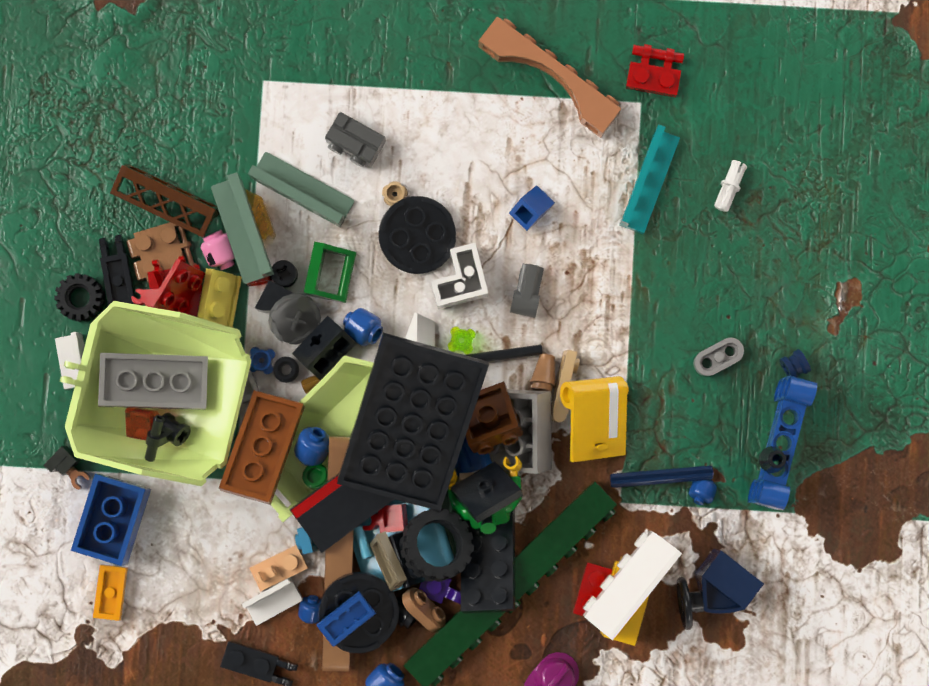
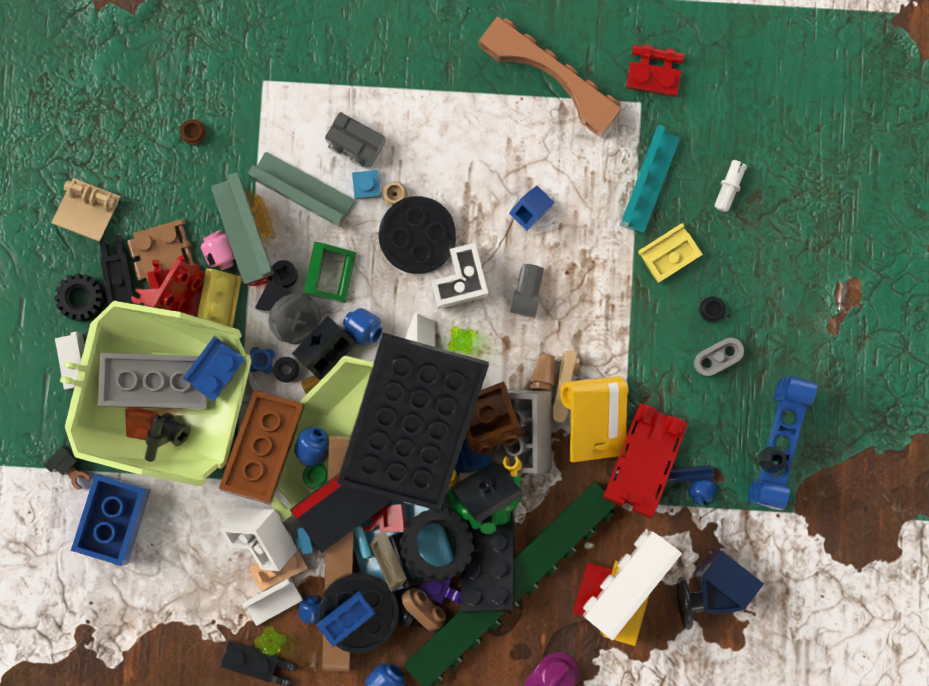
light orange plate [93,564,128,621] -> none
reddish brown fence [110,164,219,237] -> none
black bar [466,344,543,362] -> none
dark blue wheel [779,349,811,377] -> none
none -> tan hinge [51,178,121,242]
none -> reddish brown plate [180,119,206,145]
none -> blue plate [183,336,246,402]
none -> white brick [219,507,297,571]
none -> clear neon green plate [254,627,286,656]
none -> dark azure plate [352,170,381,200]
none -> red piece [602,403,688,519]
none -> light yellow plate [638,223,703,283]
none -> black plate [699,296,725,323]

